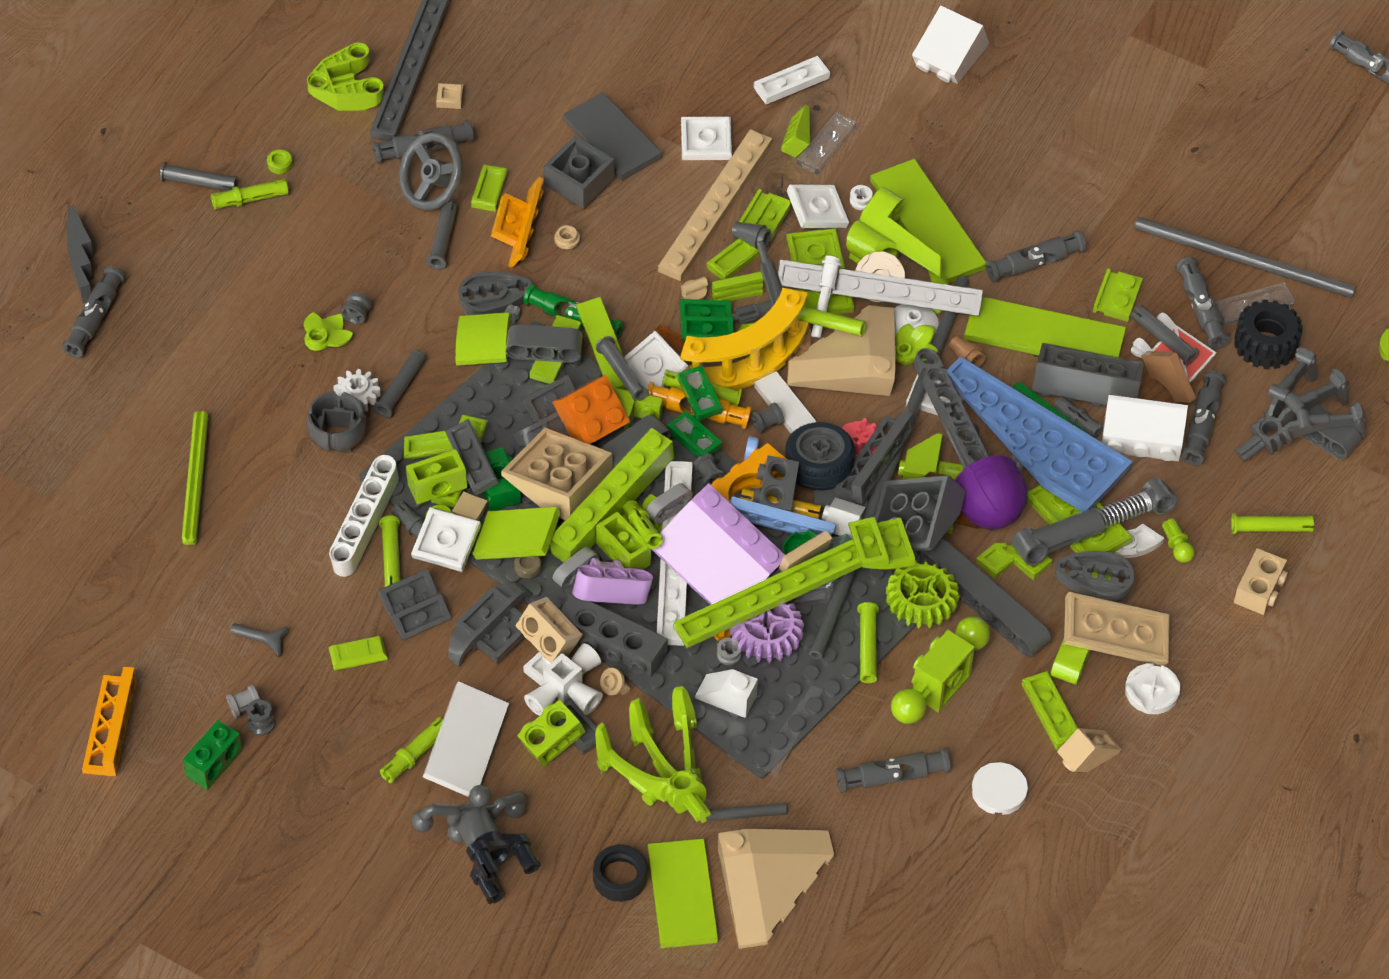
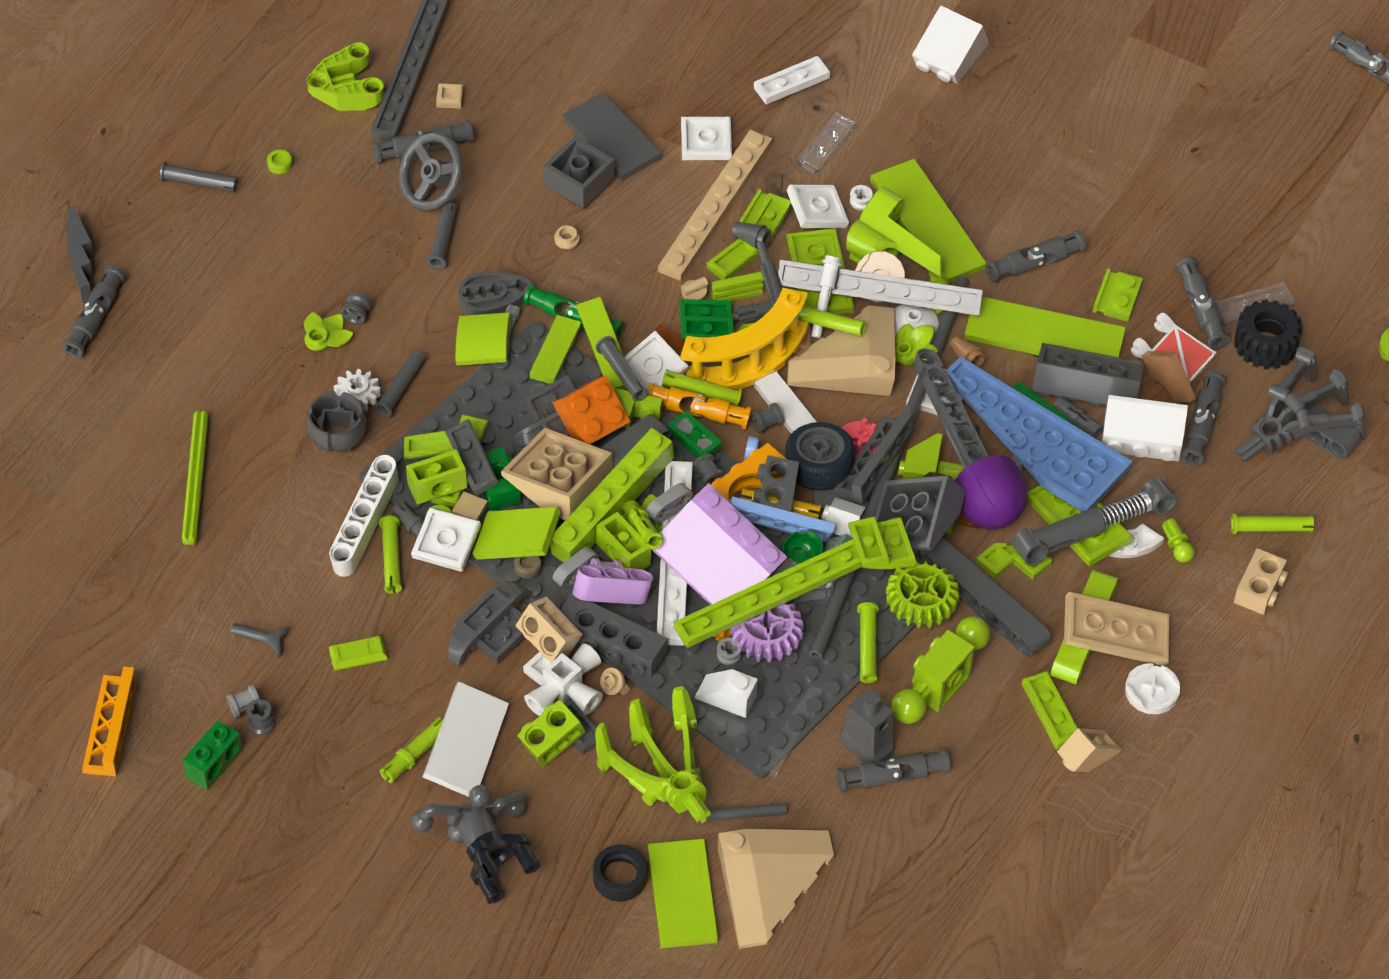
lime pin [211,179,288,210] -> none
dark grey slope [377,569,451,640] -> none
lime tile [471,164,508,212] -> none
light orange bracket [491,177,544,268] -> none
dark grey beam [506,324,583,363] -> none
green piece [677,365,723,421] -> none
tan tile [779,531,832,572] -> none
lime slope [781,105,810,158] -> none
white tile [972,762,1028,815] -> none
dark grey piece [1055,551,1134,602] -> none
dark grey pin [1131,305,1199,366] -> none
dark grey piece [1134,217,1356,299] -> none
none -> dark grey piece [839,690,894,763]

